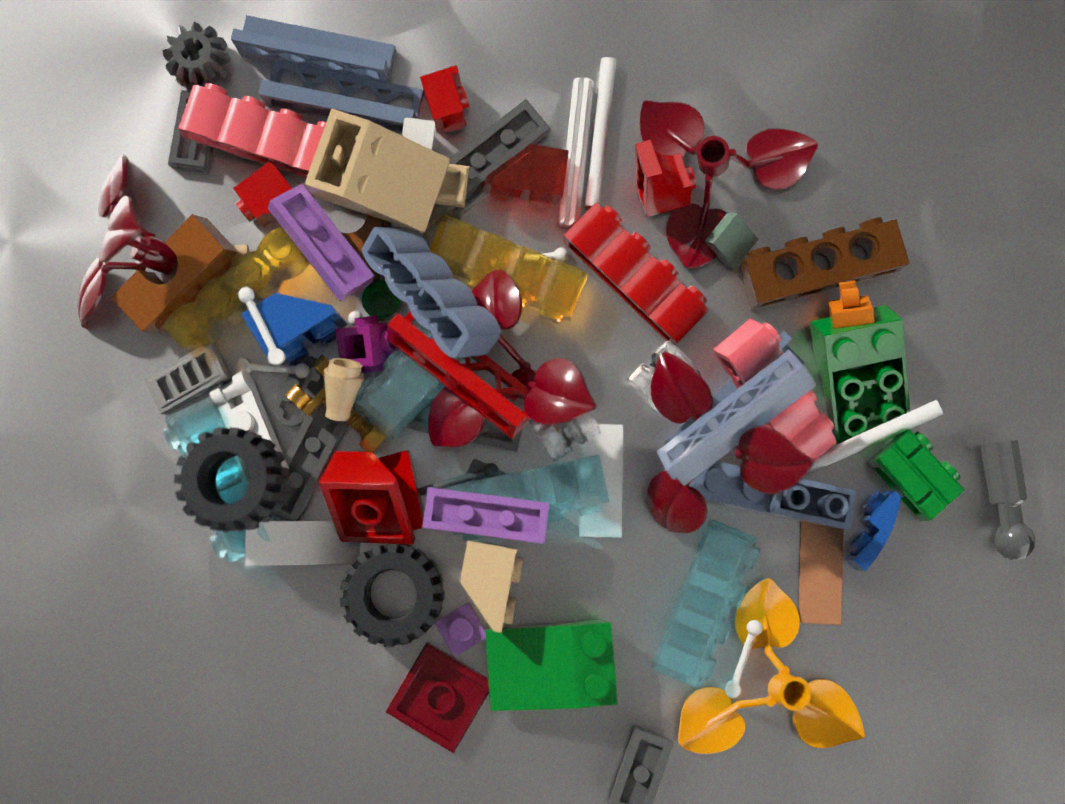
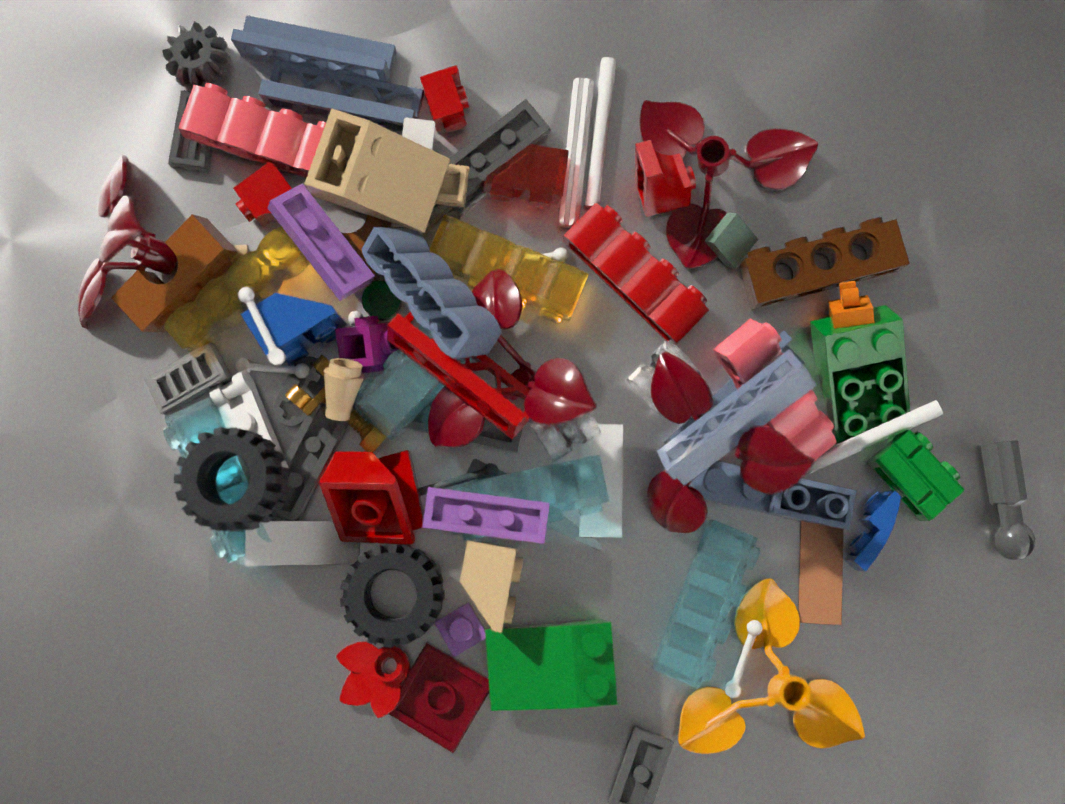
none -> red plate [336,641,410,718]

